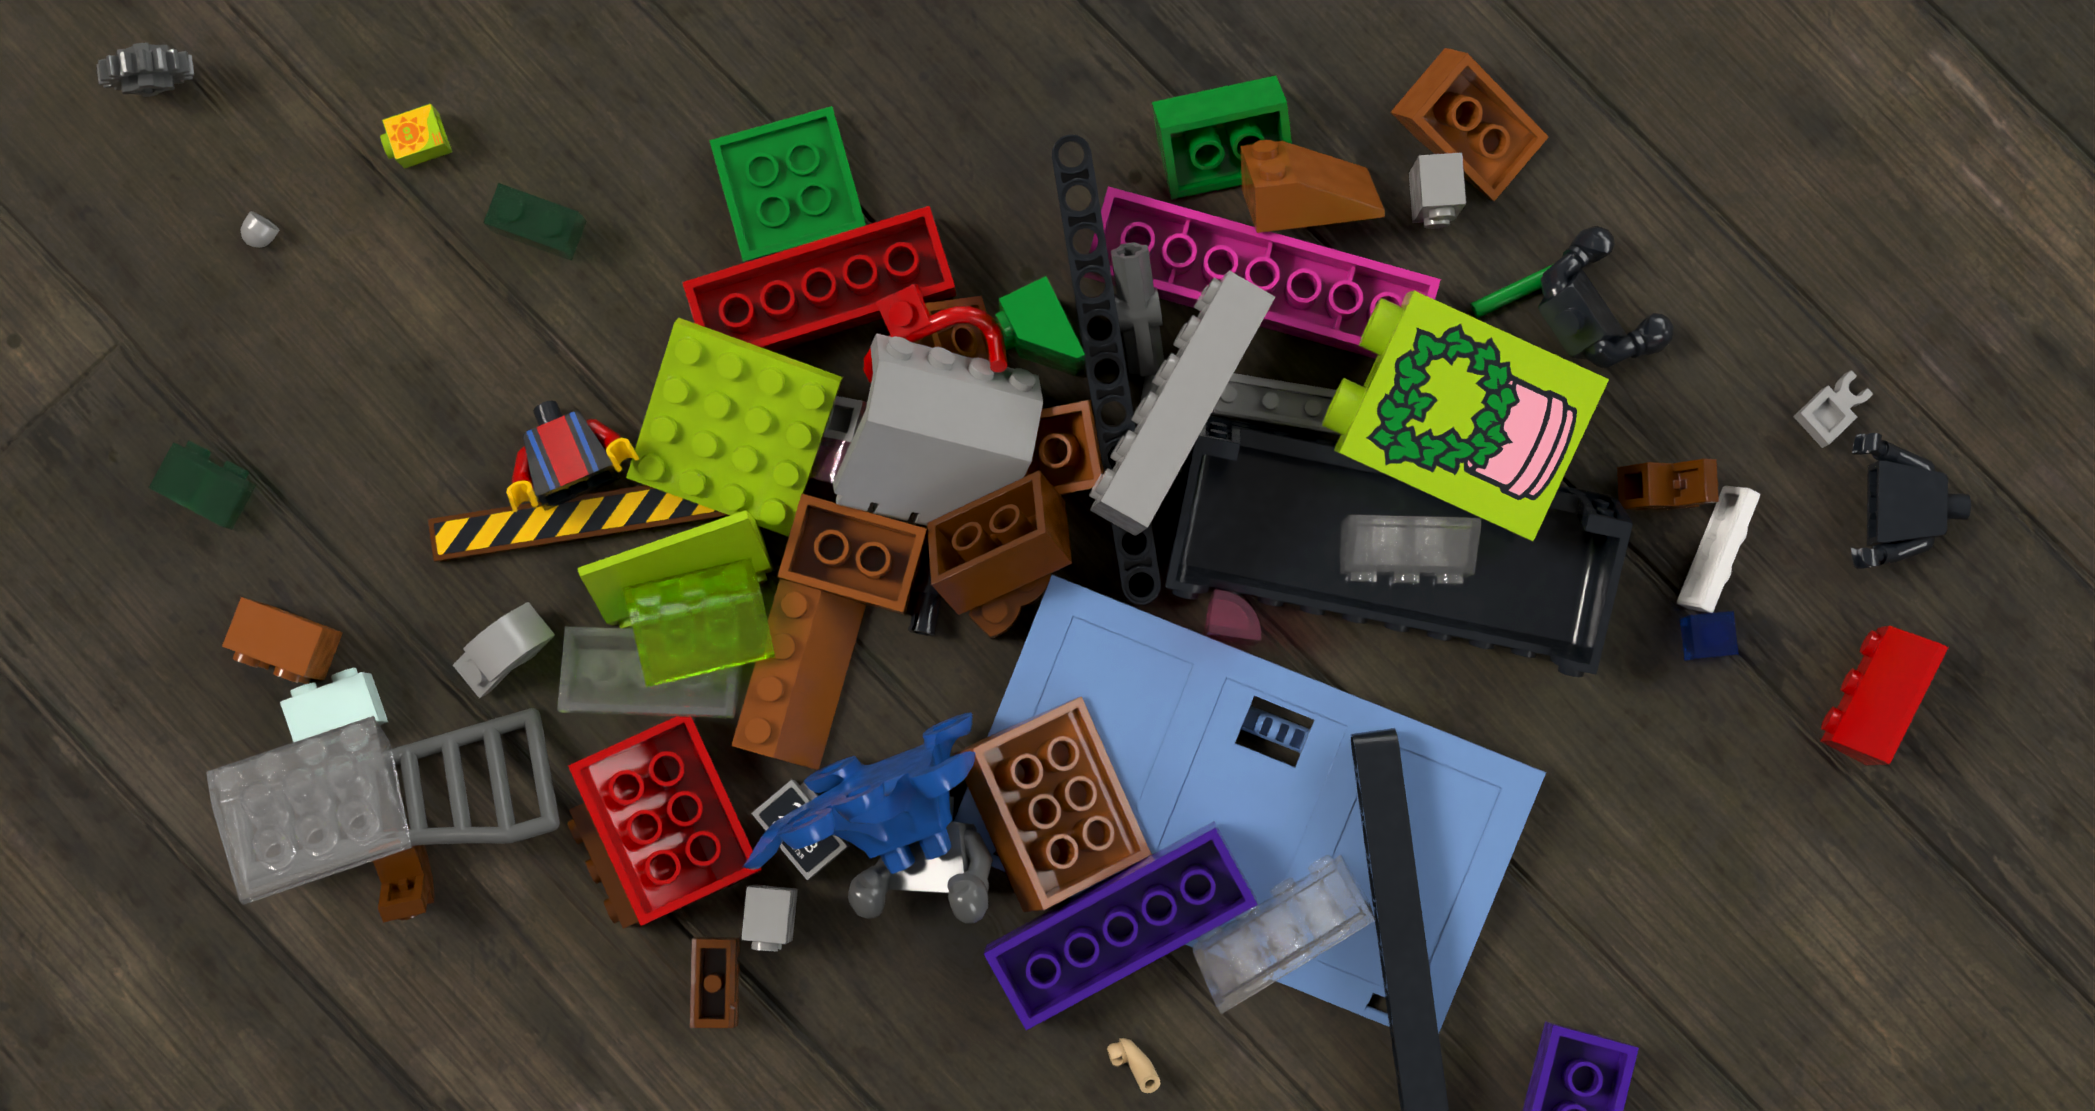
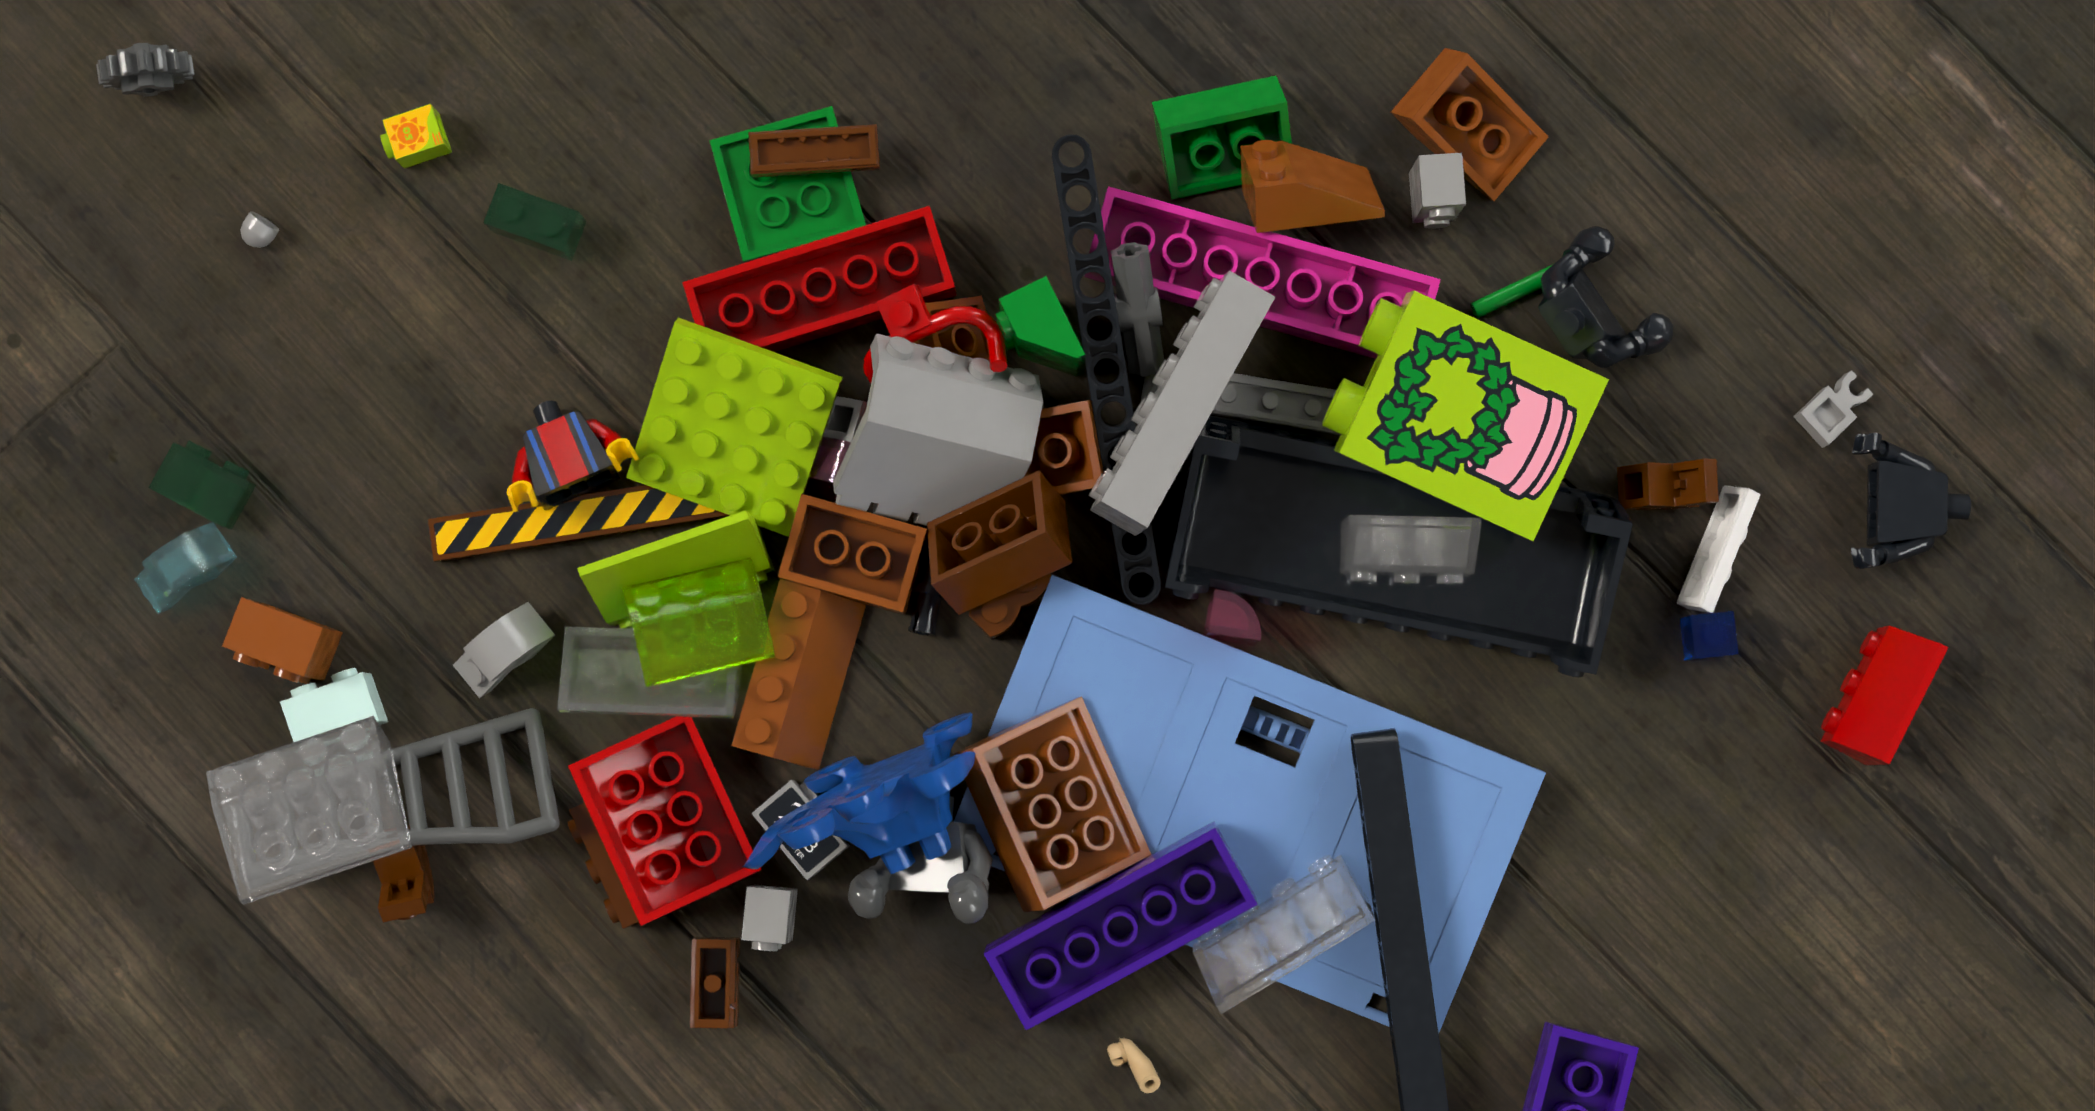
none -> clear light blue brick [134,522,237,614]
none -> reddish brown plate [748,124,880,177]

